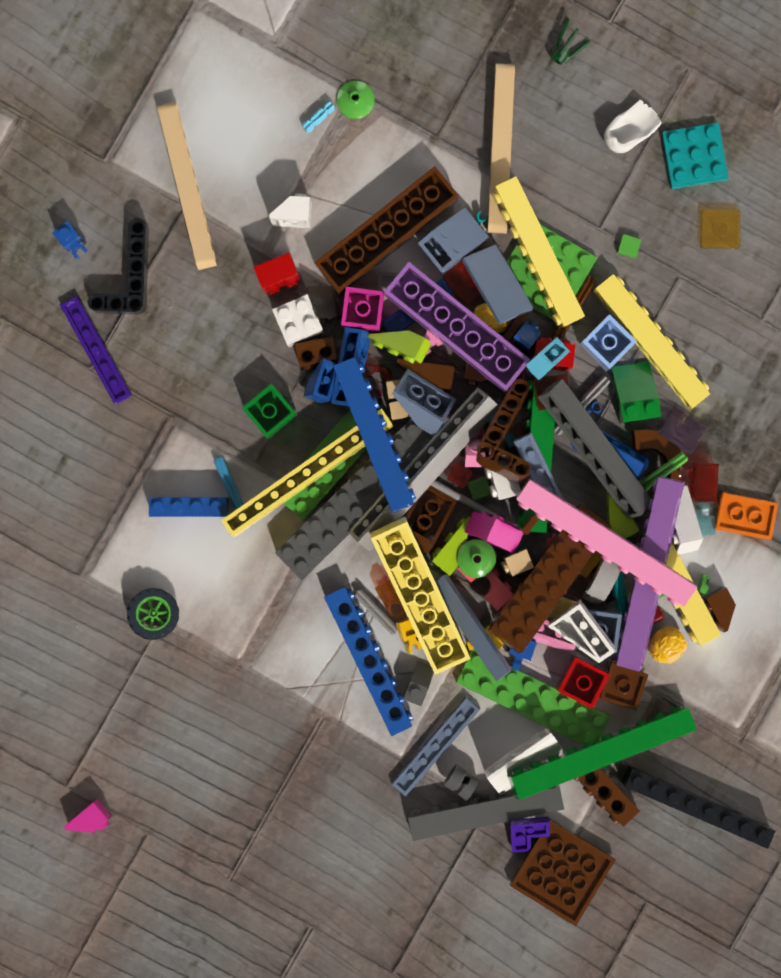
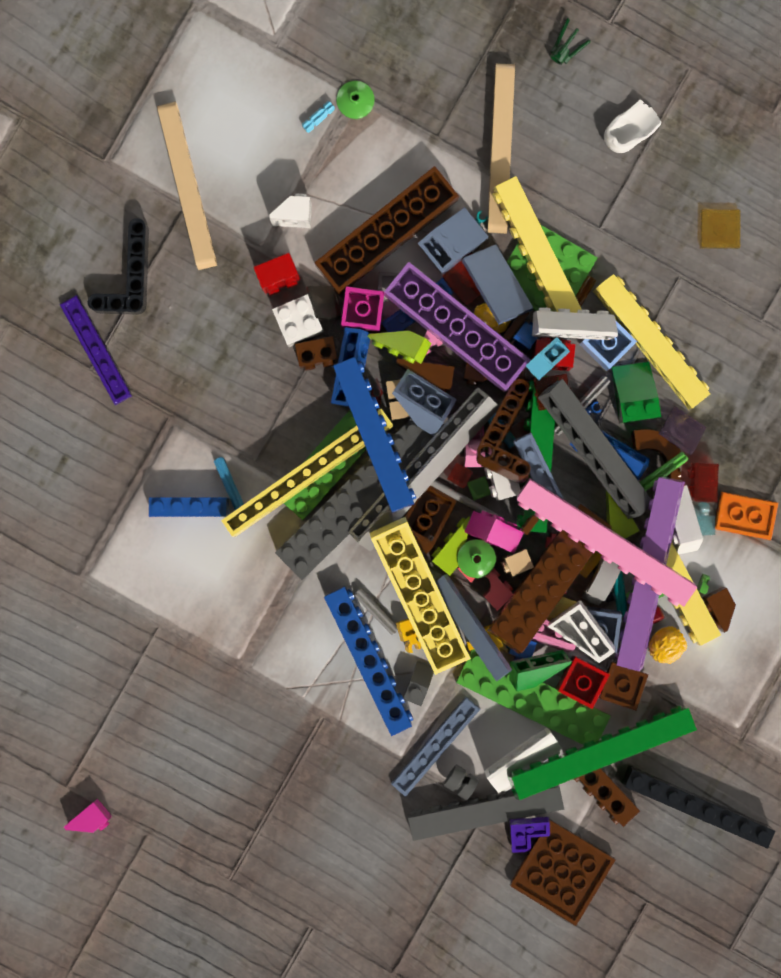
blue brick [52,221,88,259] -> none
black wheel [127,588,179,640] -> none
green brick [242,383,298,439] -> none
blue slope [303,358,336,403] -> none
clear red arm [365,363,392,383] -> none
clear orange piece [375,580,405,618] -> none
bright green tile [617,234,642,259] -> none
teal plate [661,122,729,190] -> none
none -> green slope [509,650,572,691]
none -> white slope [532,308,618,340]

